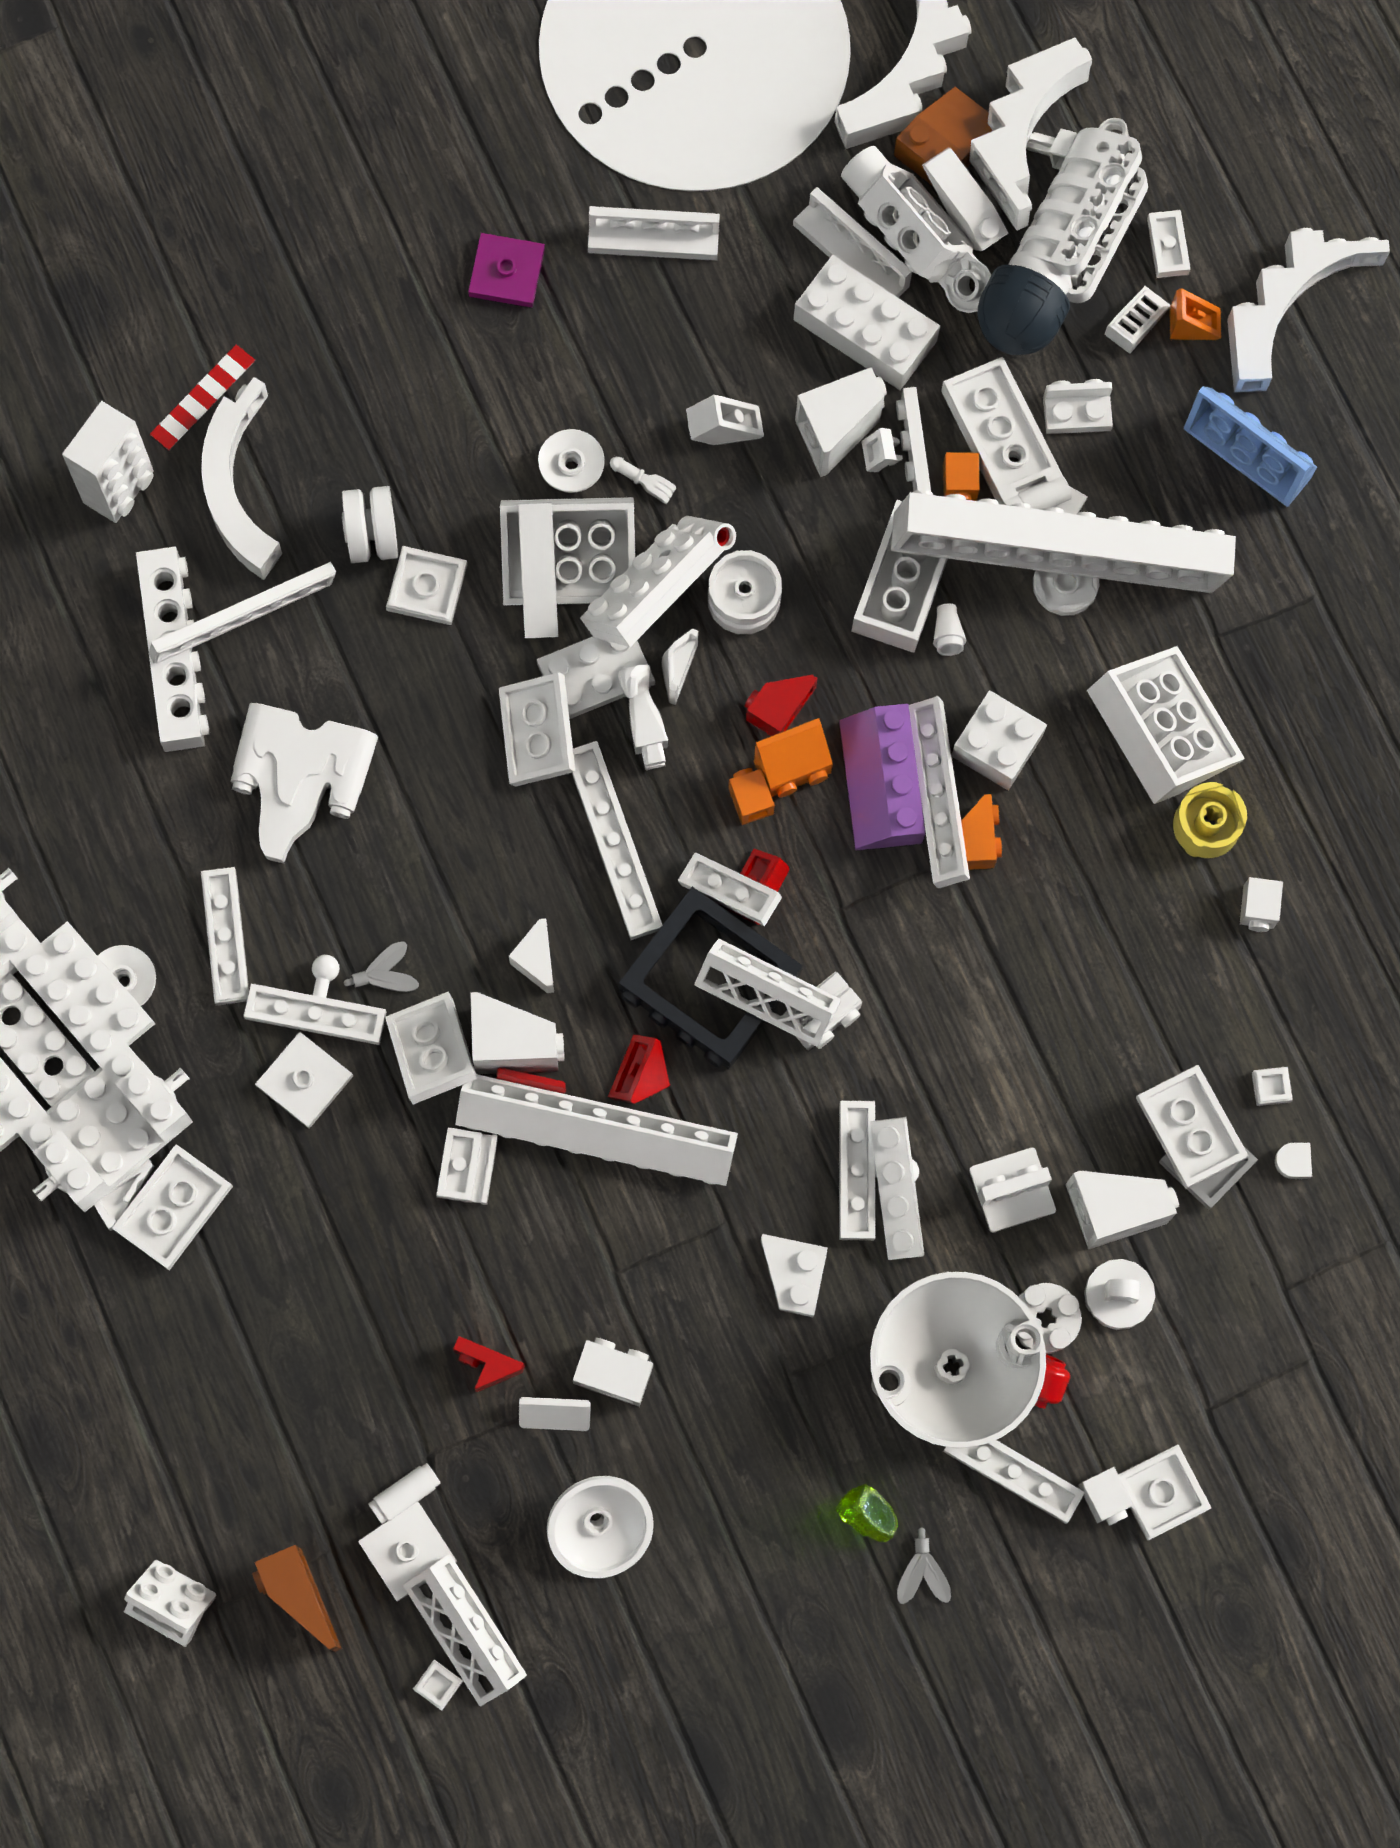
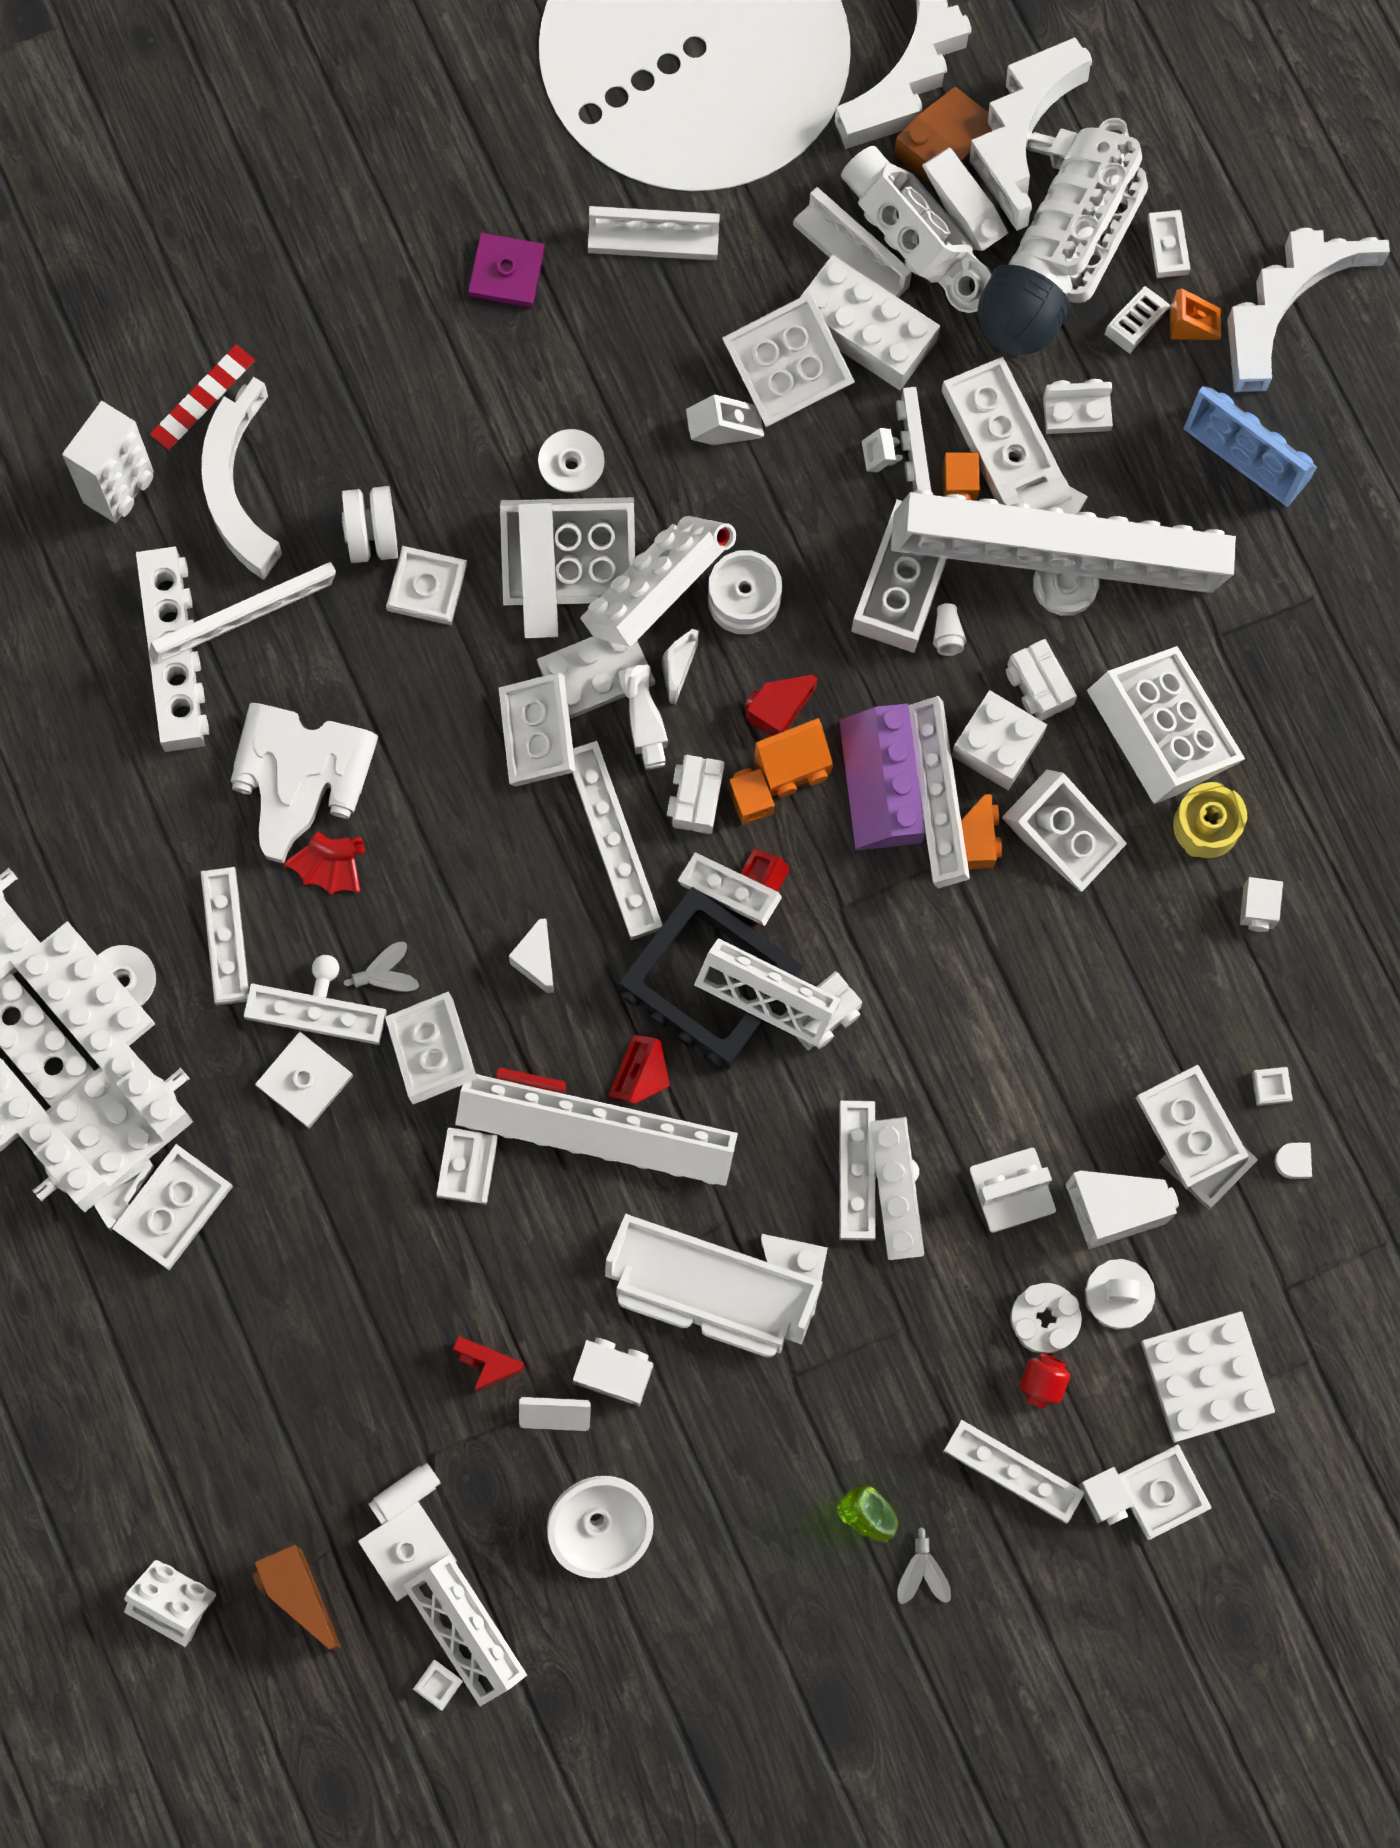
white slope [471,992,564,1074] -> none
white piece [610,456,676,504] -> none
white slope [795,367,887,477] -> none
white piece [870,1272,1046,1448] -> none
none -> red arm [284,832,365,895]
none -> white slope [605,1214,823,1357]
none -> white brick [667,755,724,834]
none -> white plate [722,293,855,427]
none -> white slope [1002,770,1127,892]
none -> white brick [1006,639,1077,721]
none -> white plate [1141,1311,1275,1443]

